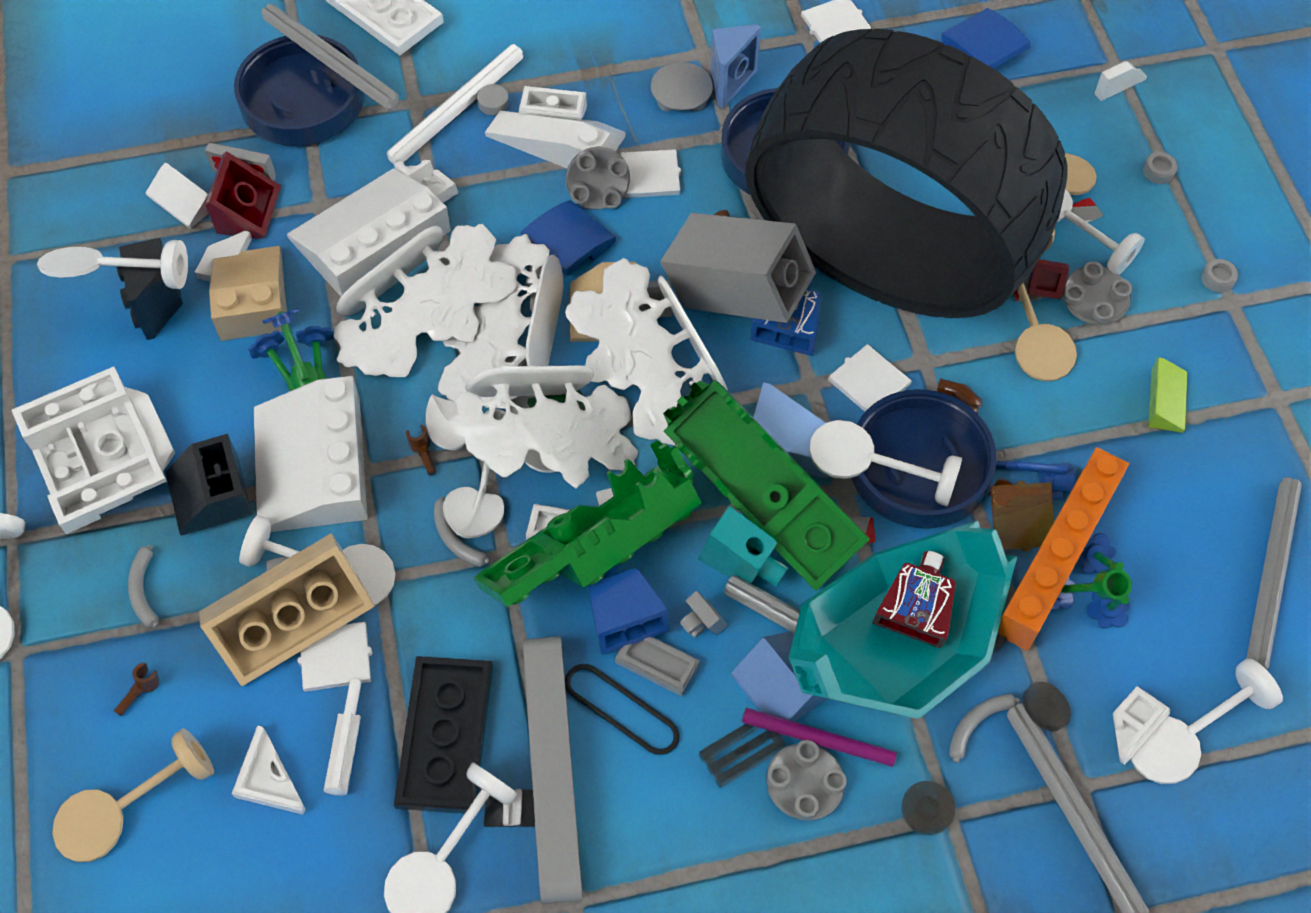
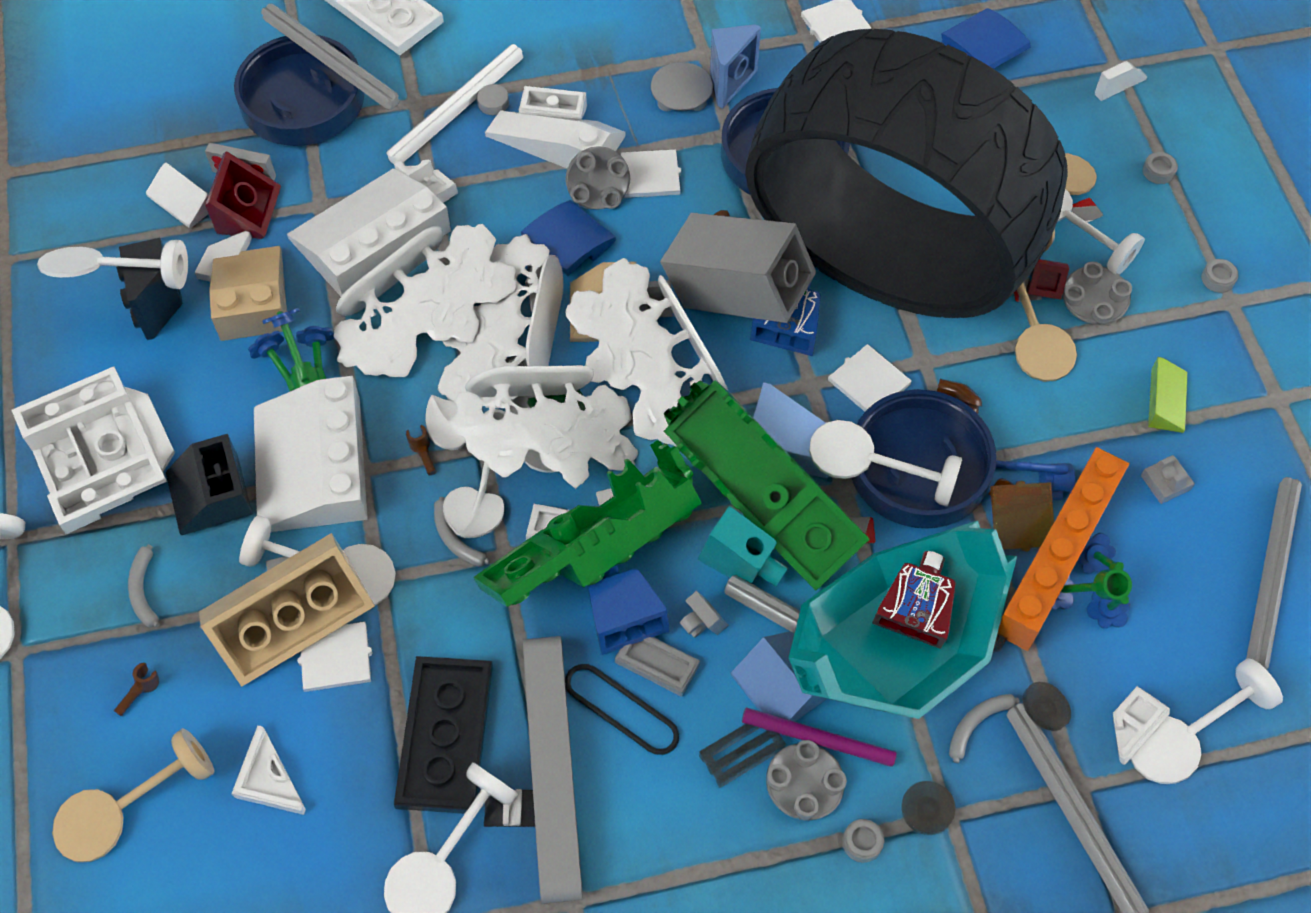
white axle [323,678,361,796] -> none
none -> light grey tile [842,819,884,863]
none -> light grey tile [1141,455,1195,504]

